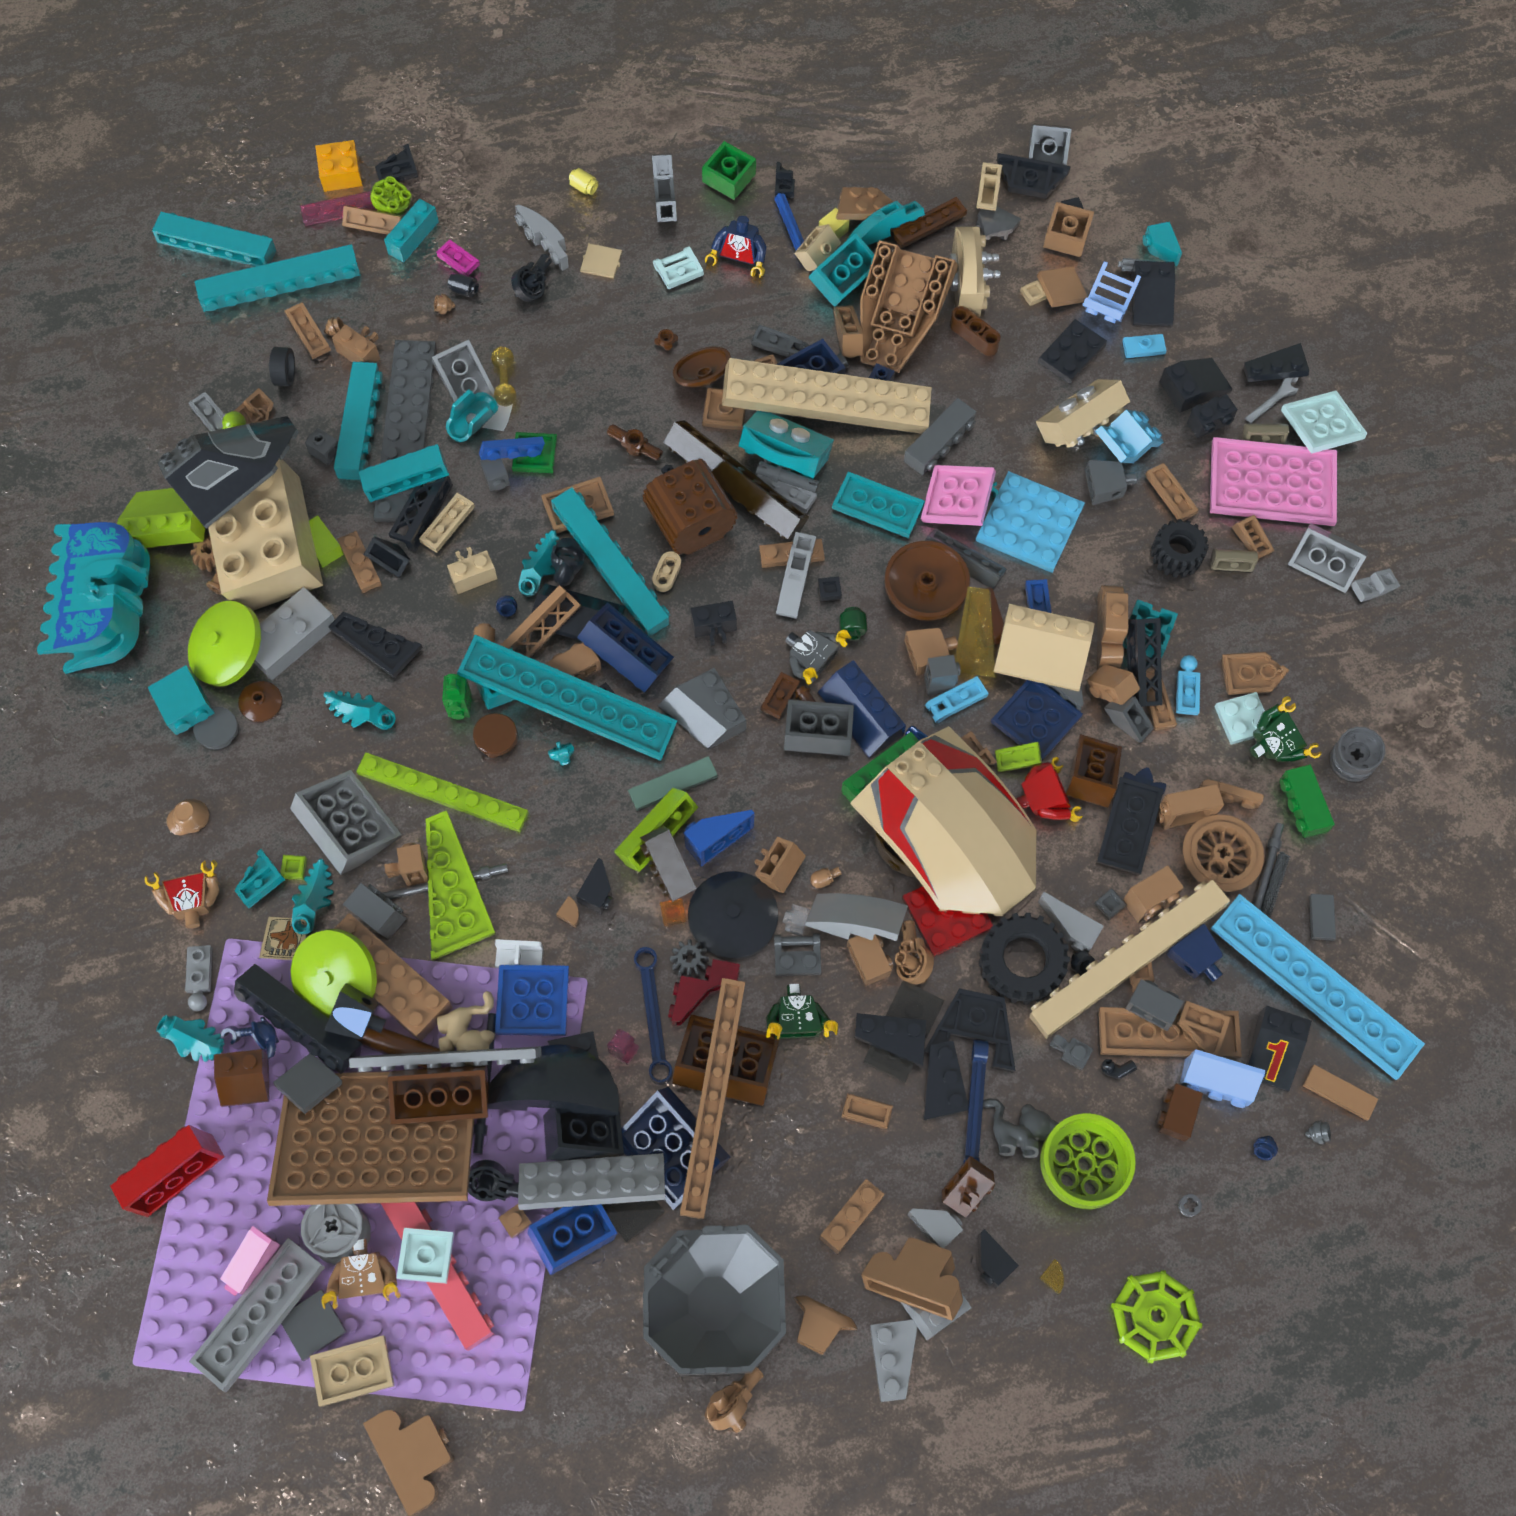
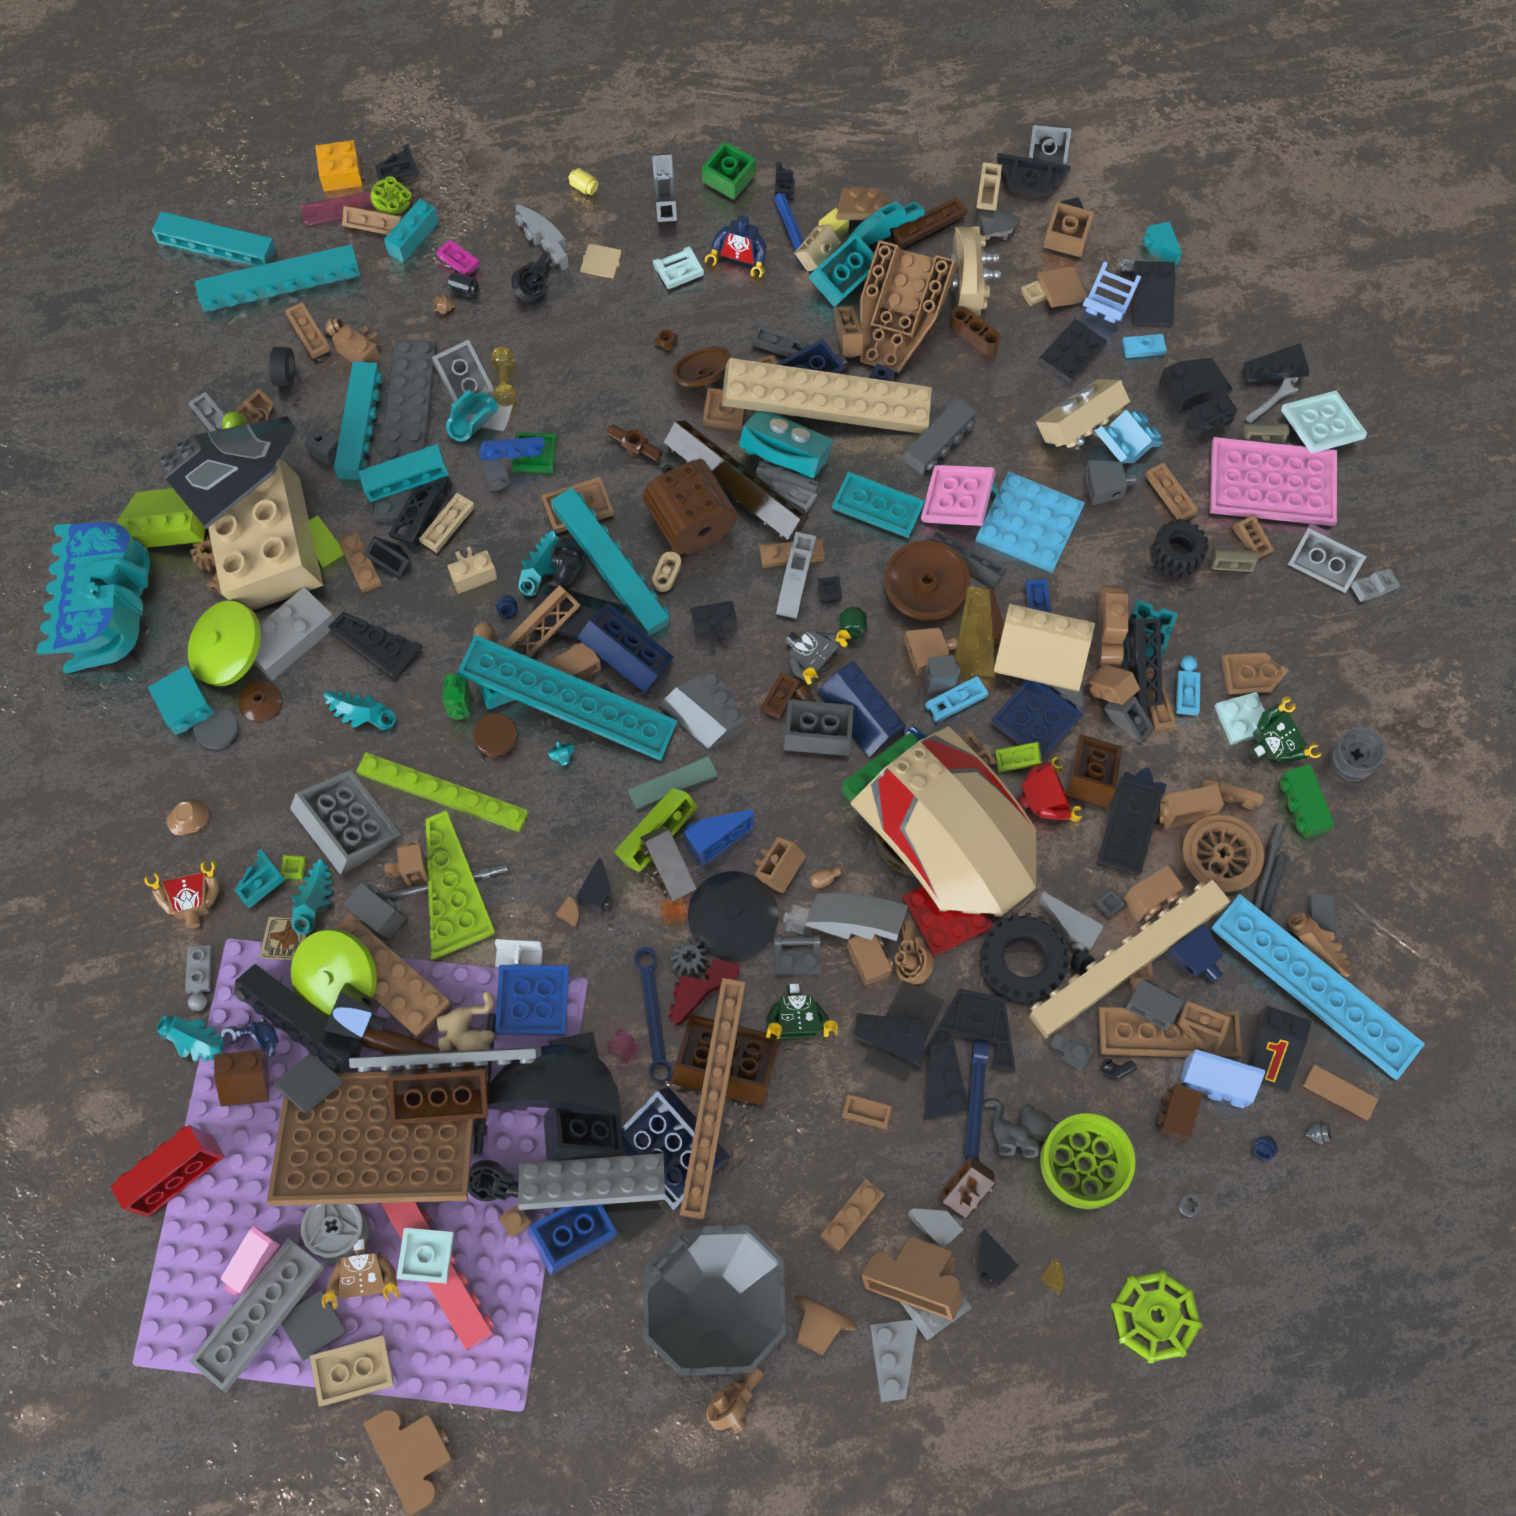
none -> medium nougat plant [1289,913,1351,977]

